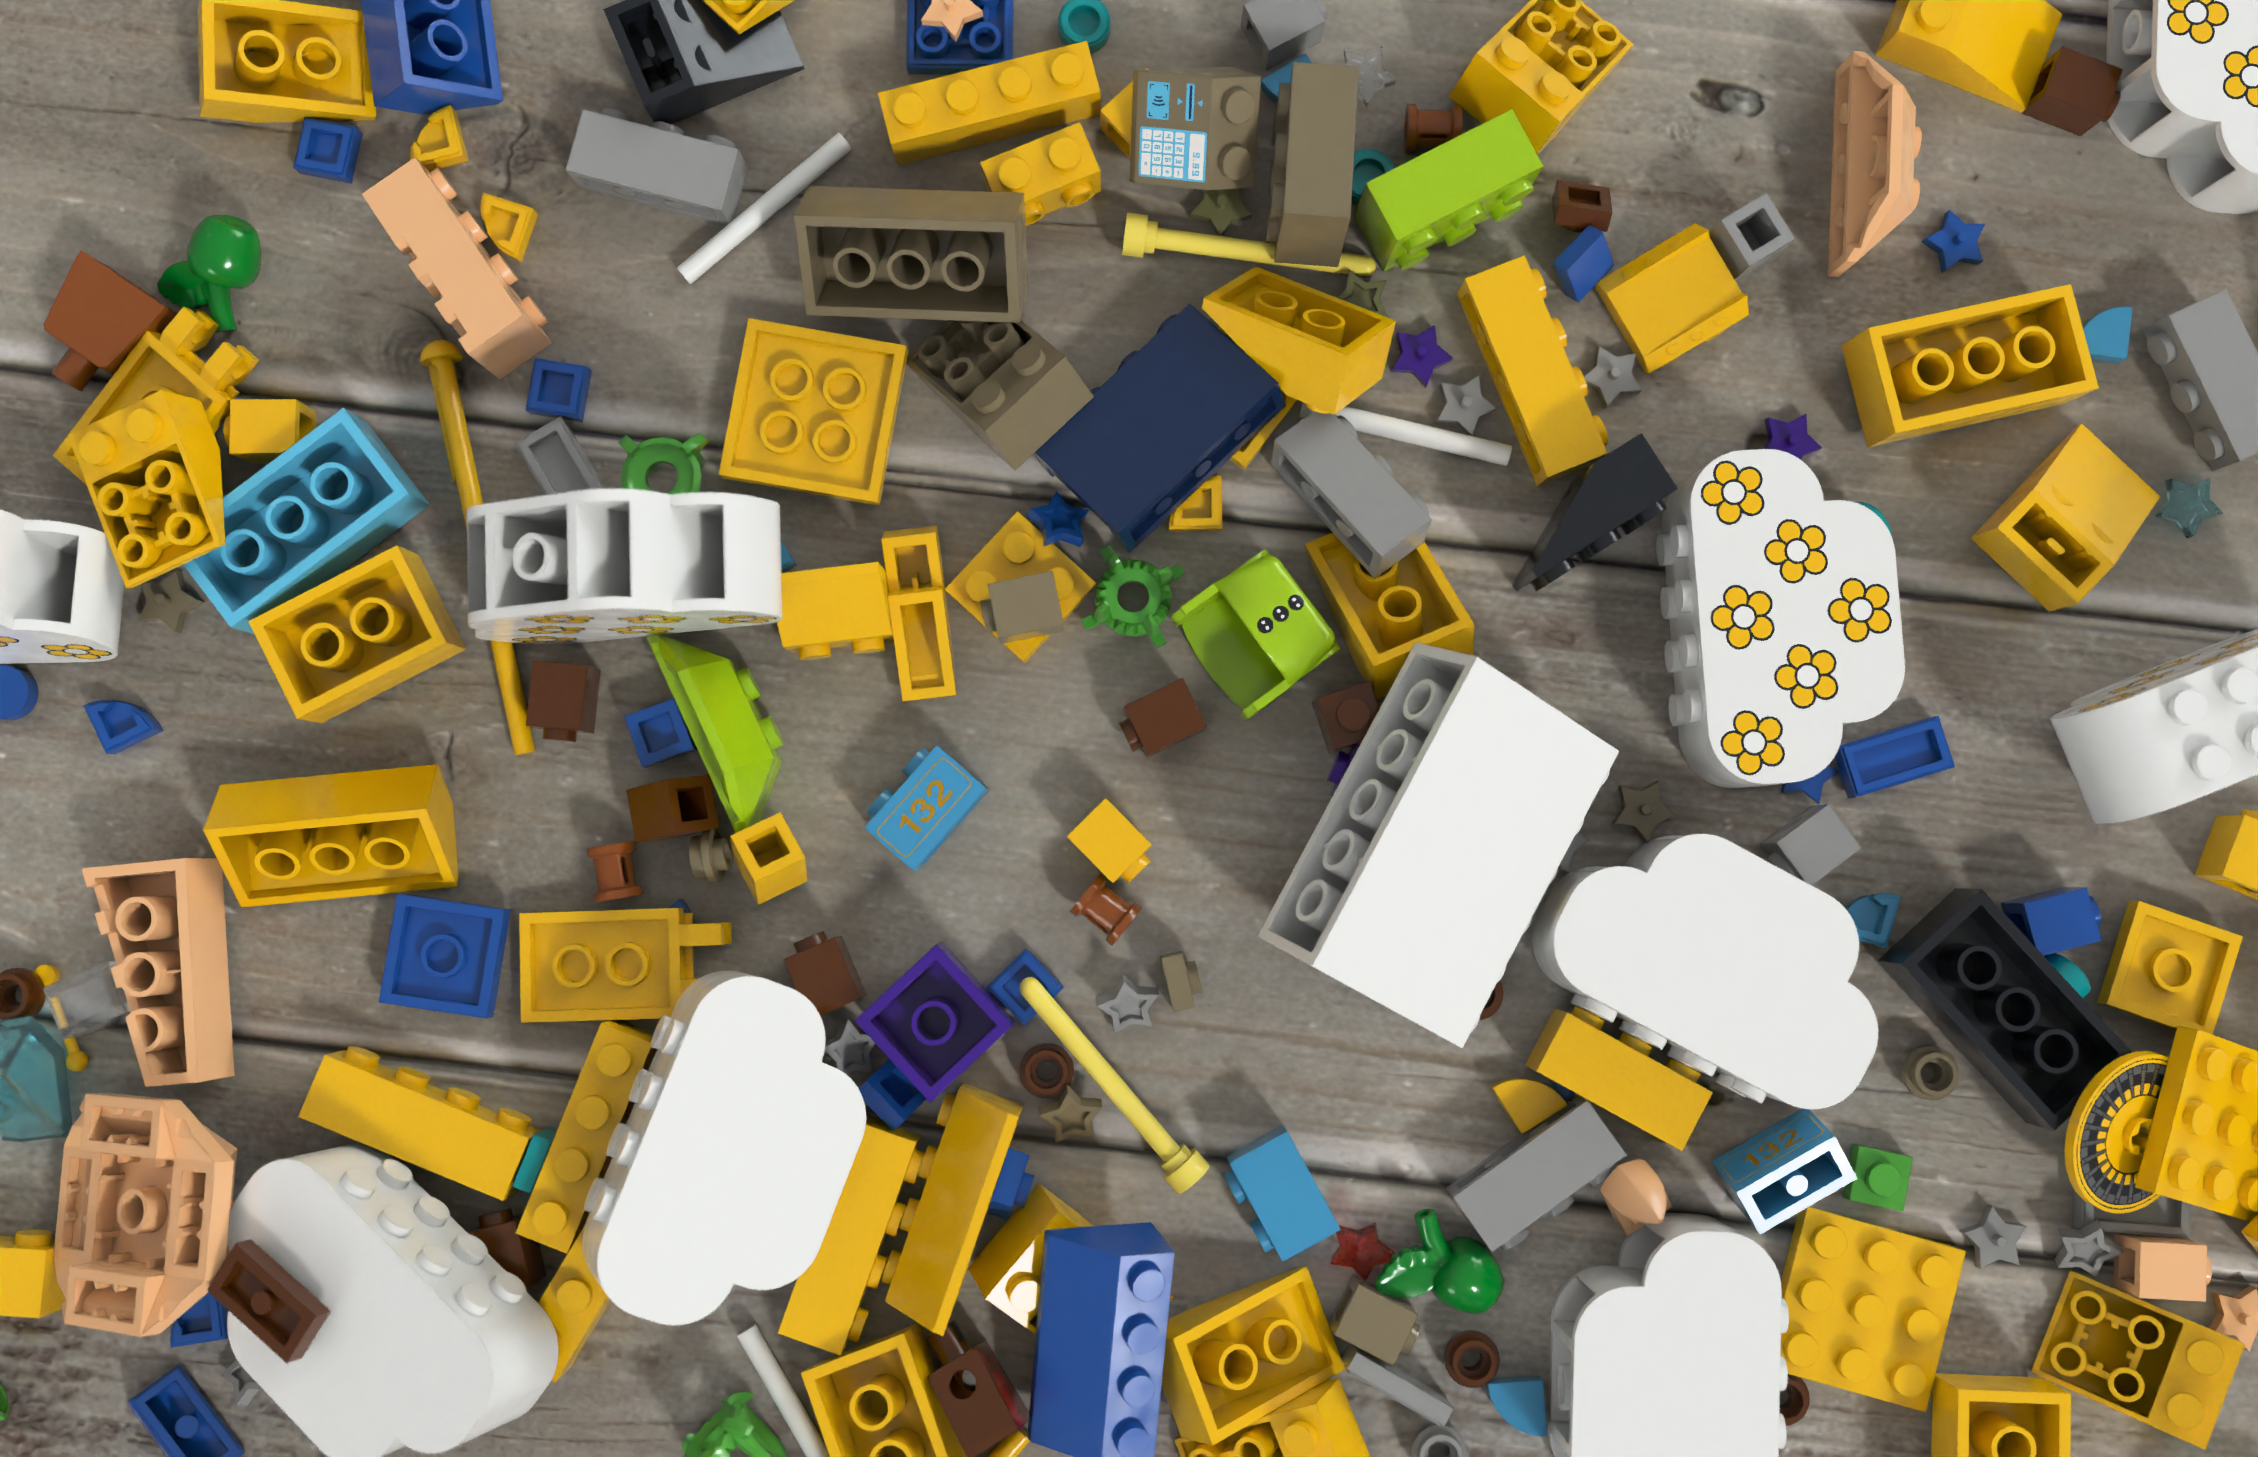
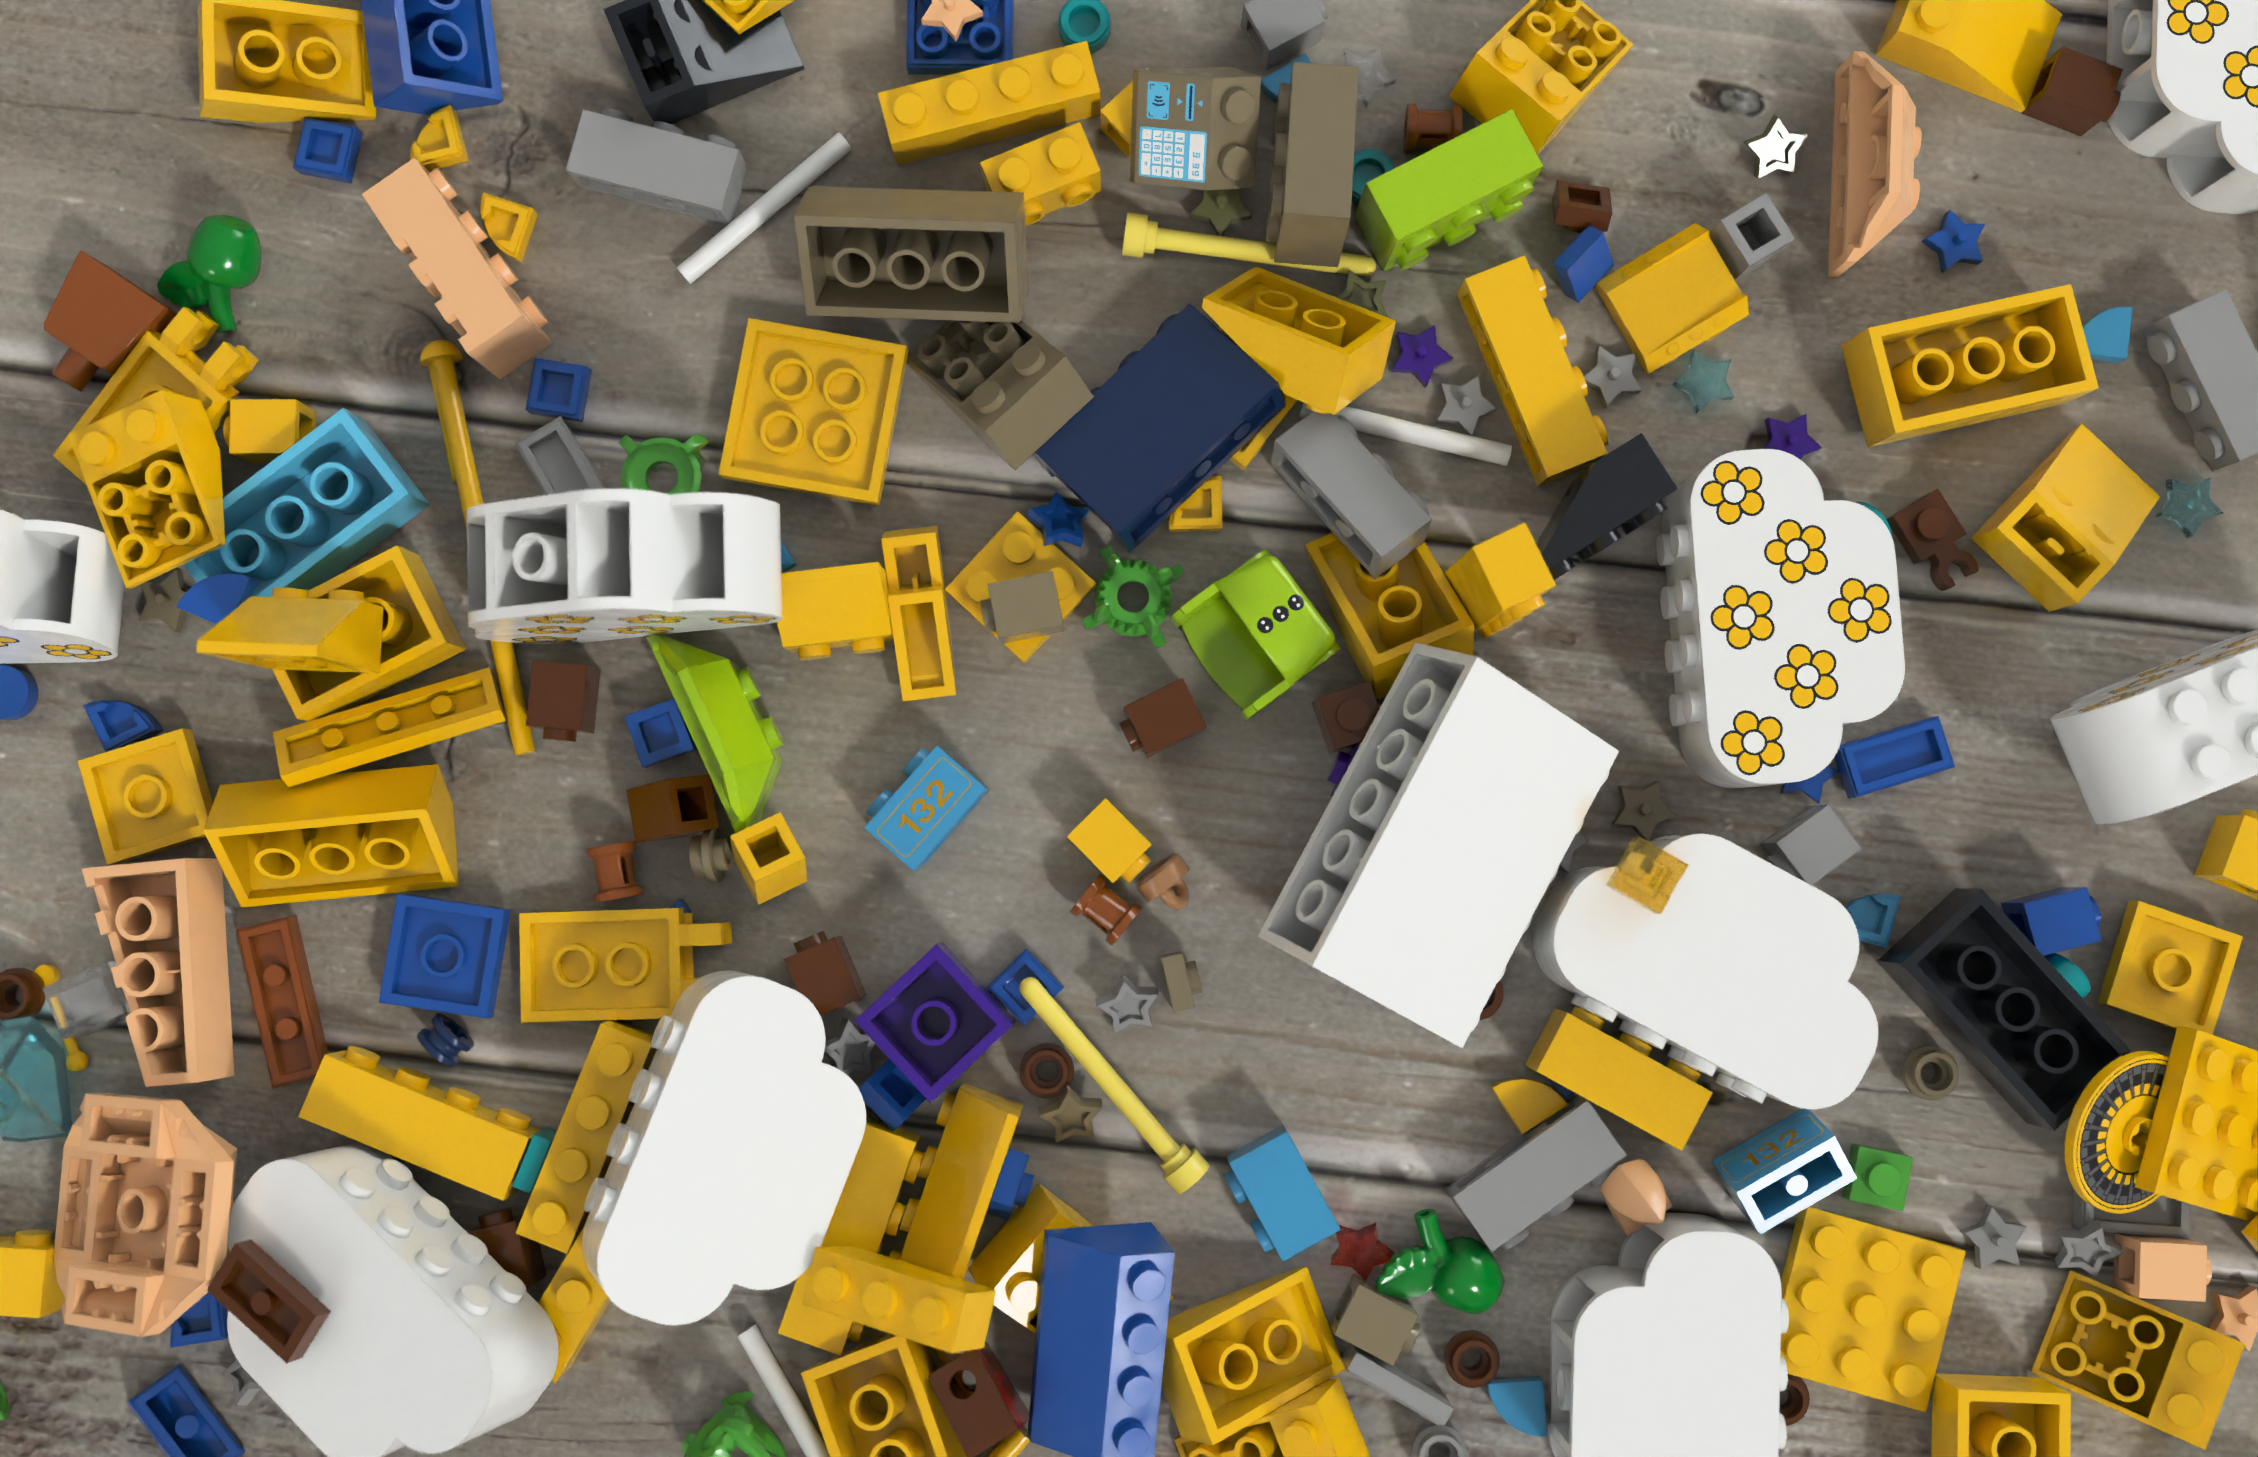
none -> yellow plate [78,728,213,865]
none -> blue tile [176,573,258,624]
none -> yellow slope [196,587,384,673]
none -> dark orange tile [236,916,328,1089]
none -> yellow plate [272,667,506,787]
none -> dark blue bush [417,1013,474,1067]
none -> yellow brick [802,1245,997,1353]
none -> medium nougat tile [1136,853,1190,910]
none -> yellow brick [1444,522,1556,639]
none -> clear yellow tile [1606,836,1689,914]
none -> clear light blue piece [1672,350,1735,413]
none -> piece [1743,115,1808,179]
none -> reddish brown plate [1886,489,1979,591]

